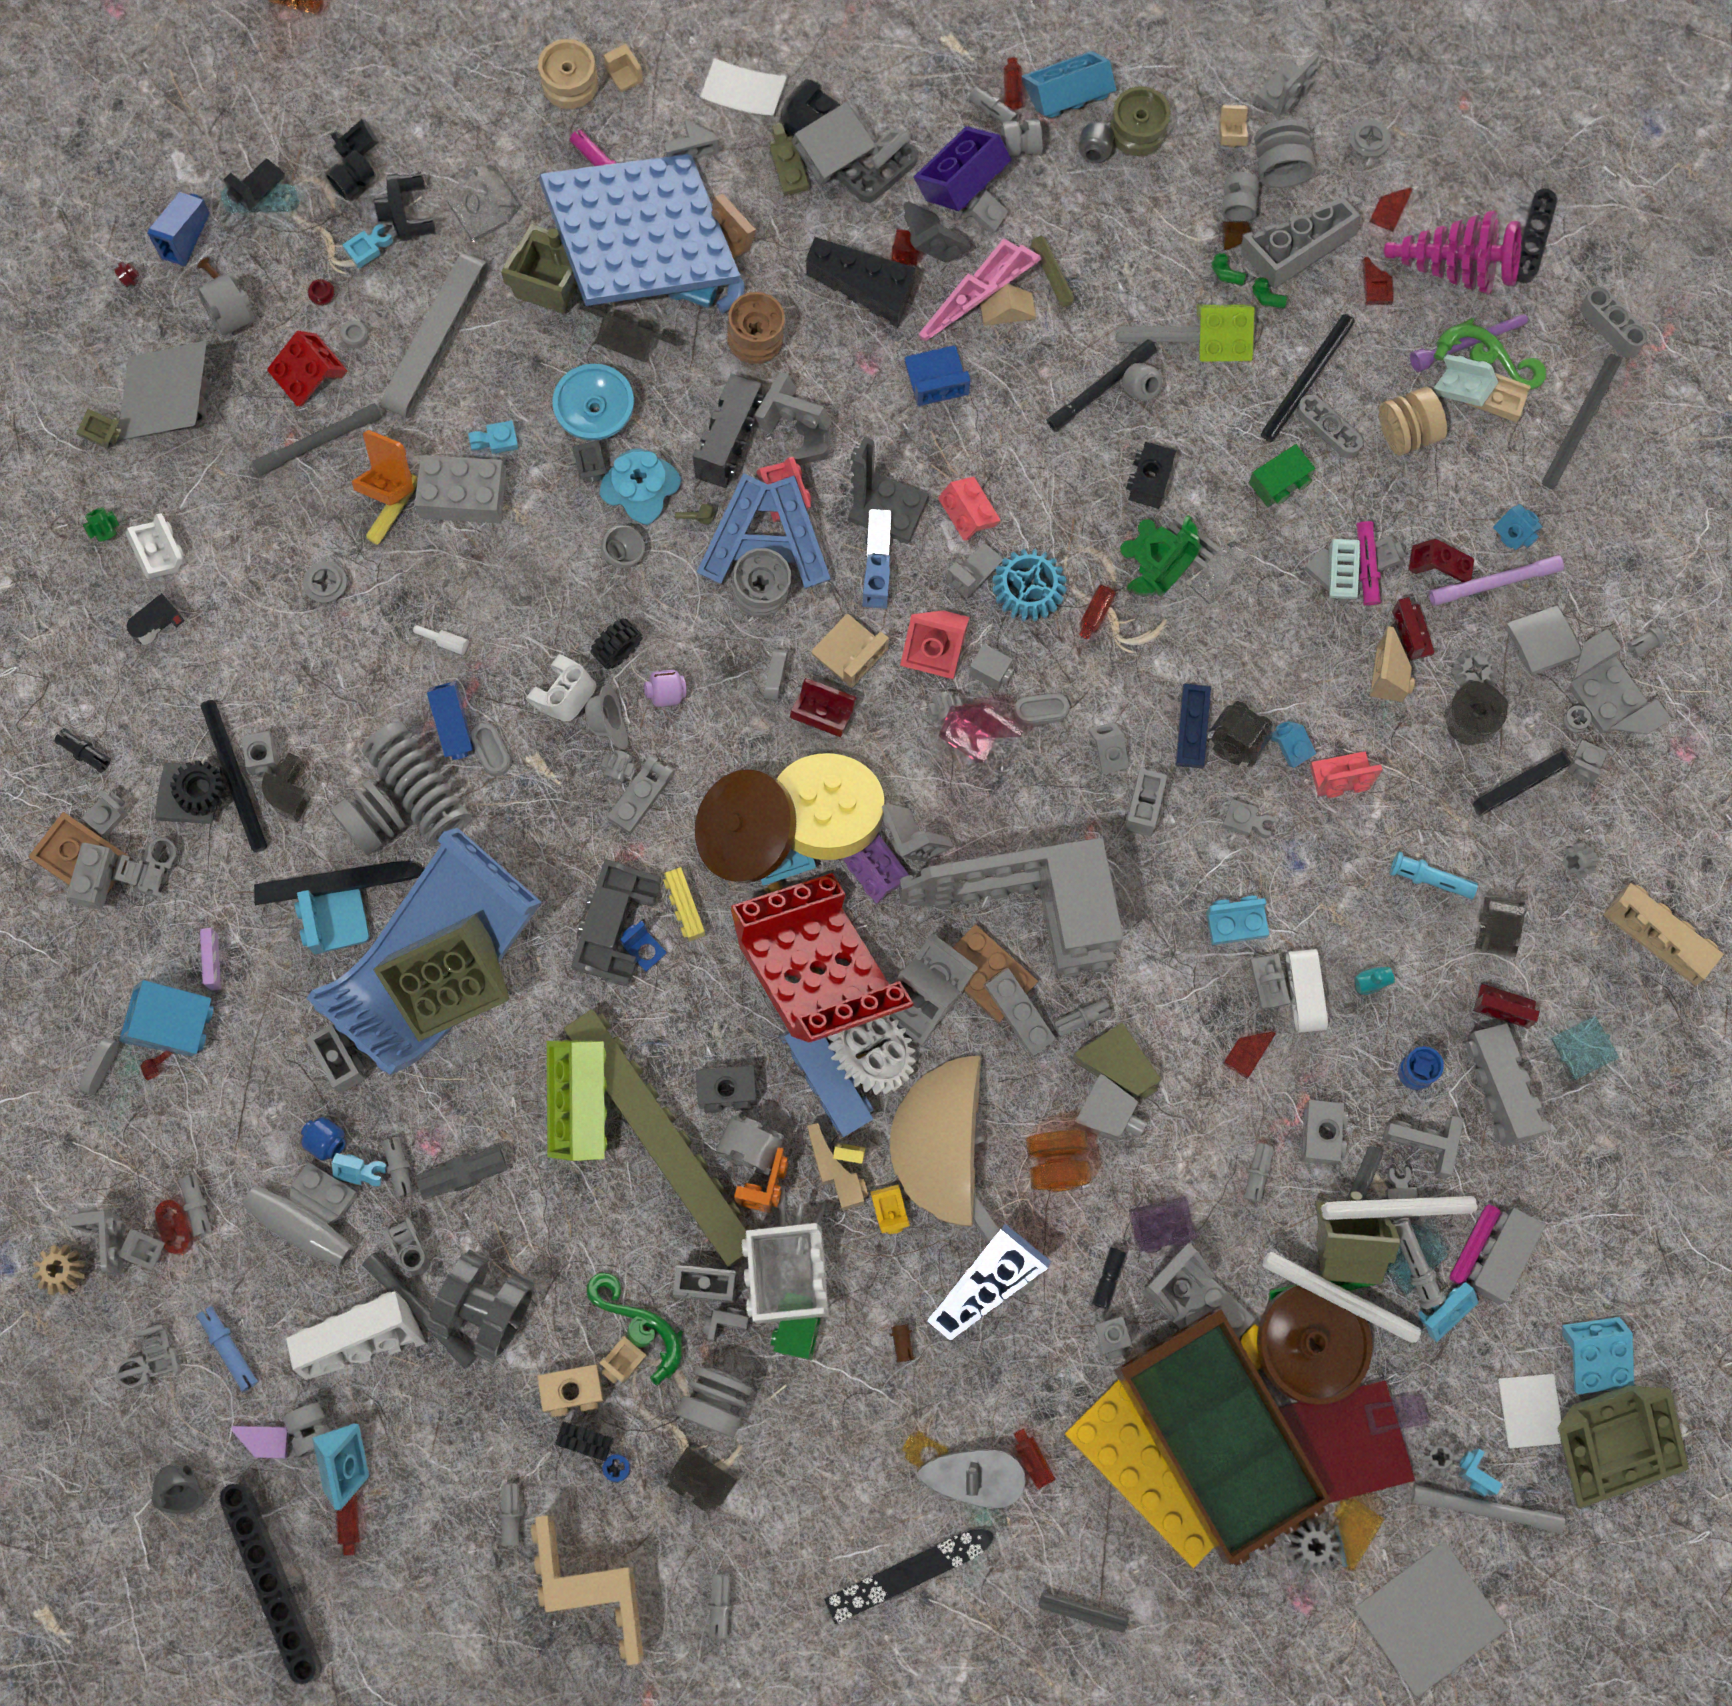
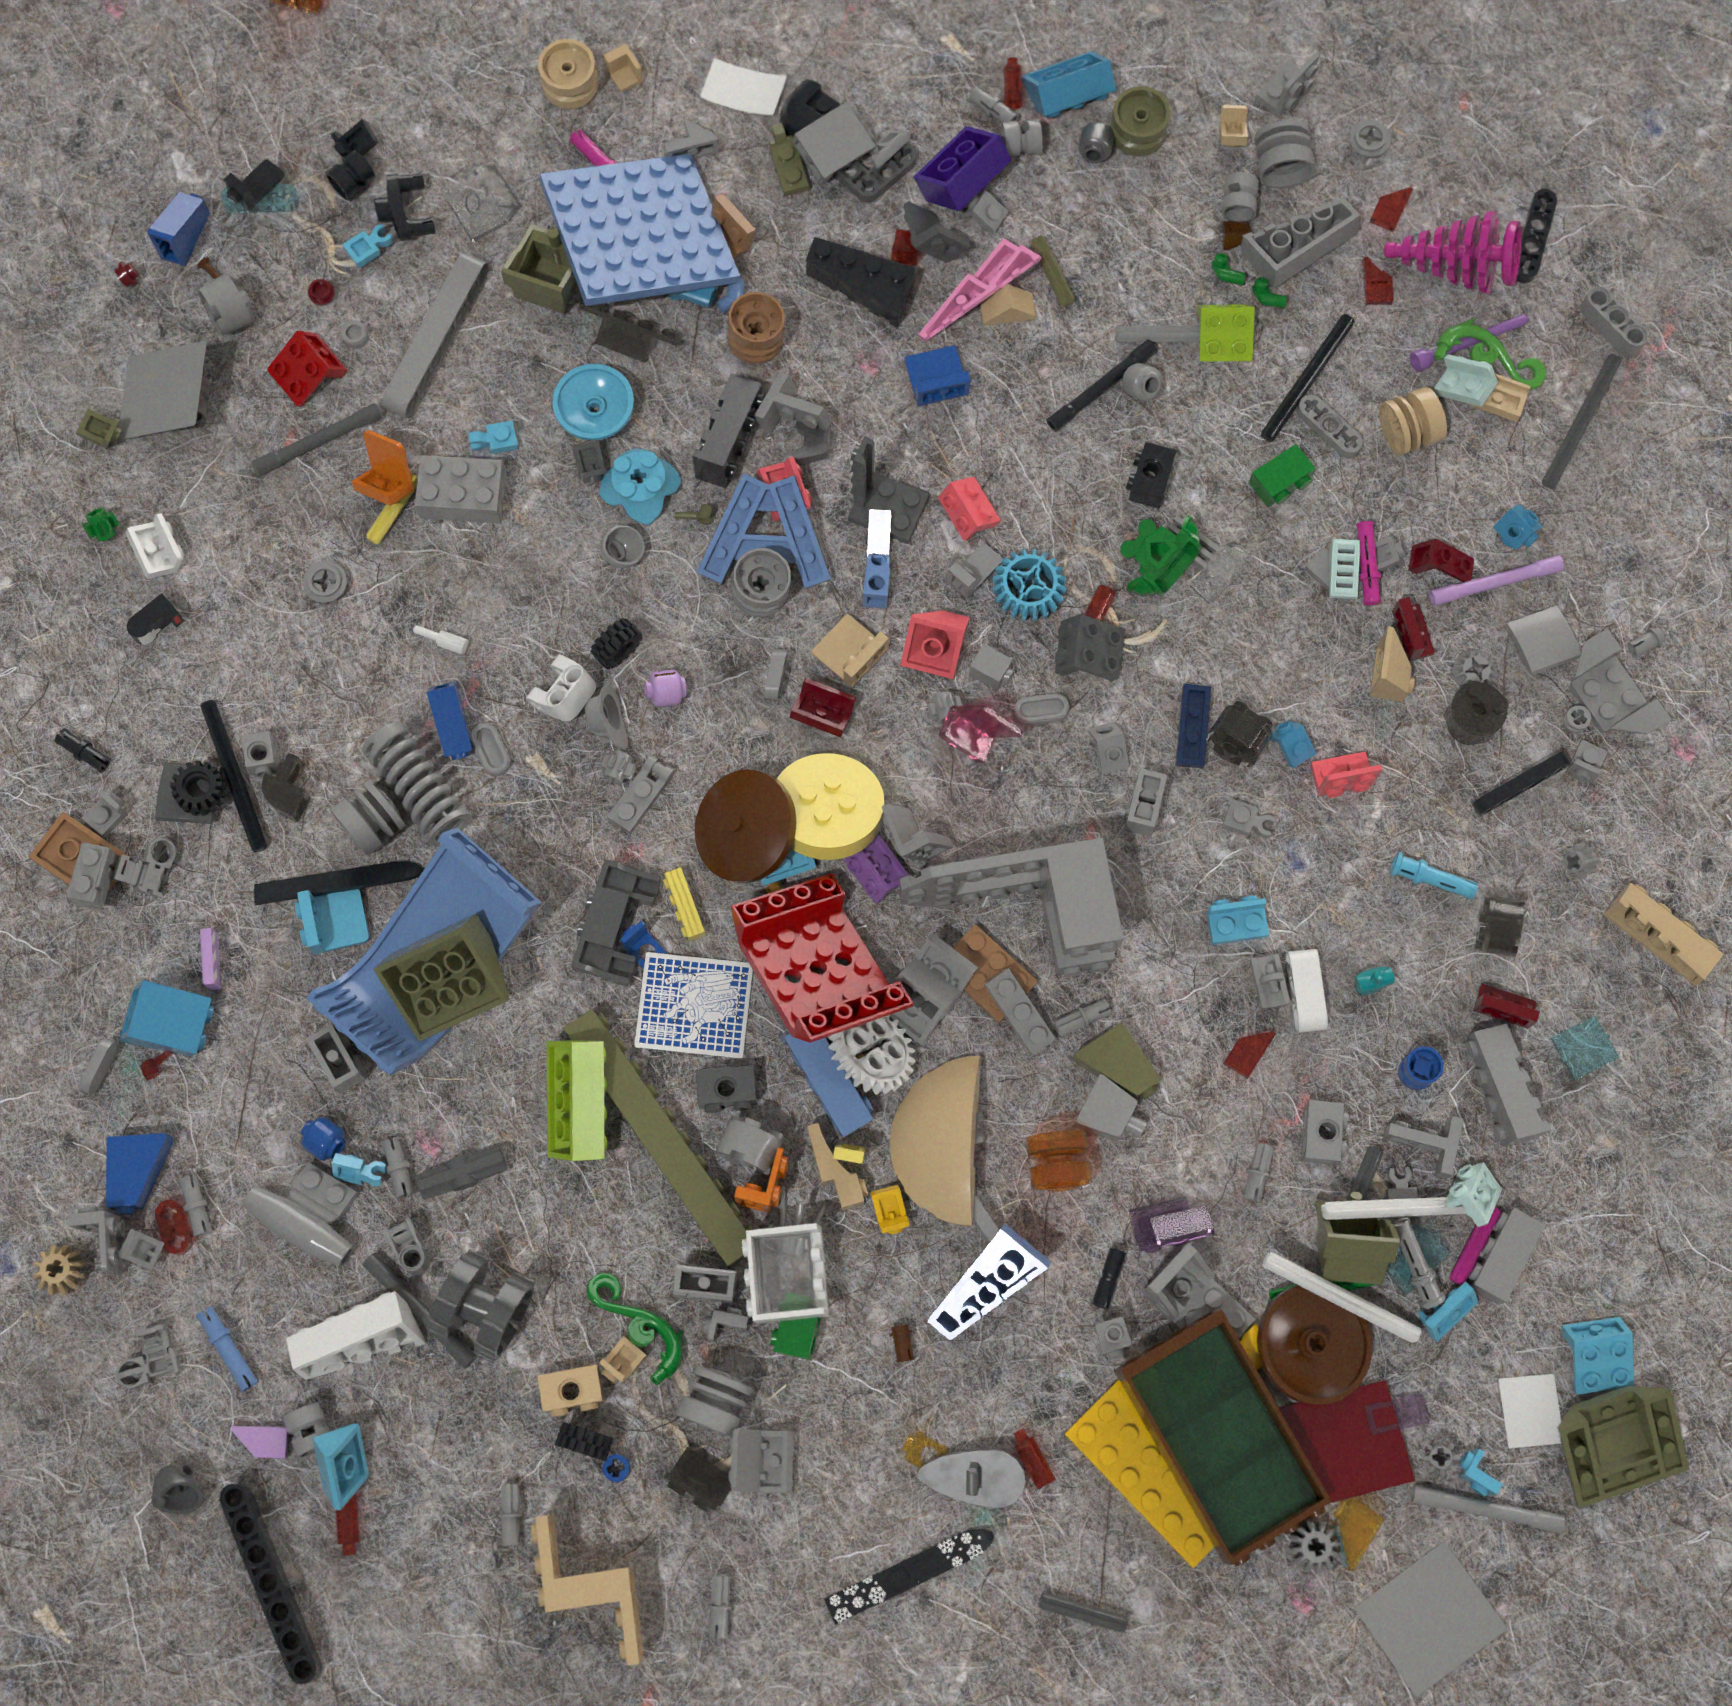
none -> blue slope [106,1133,173,1215]
none -> white sticker [634,952,753,1058]
none -> light grey bracket [729,1428,794,1493]
none -> dark grey bracket [1055,614,1124,681]
none -> clear purple tile [1149,1205,1215,1248]
none -> light aqua bracket [1445,1162,1502,1227]

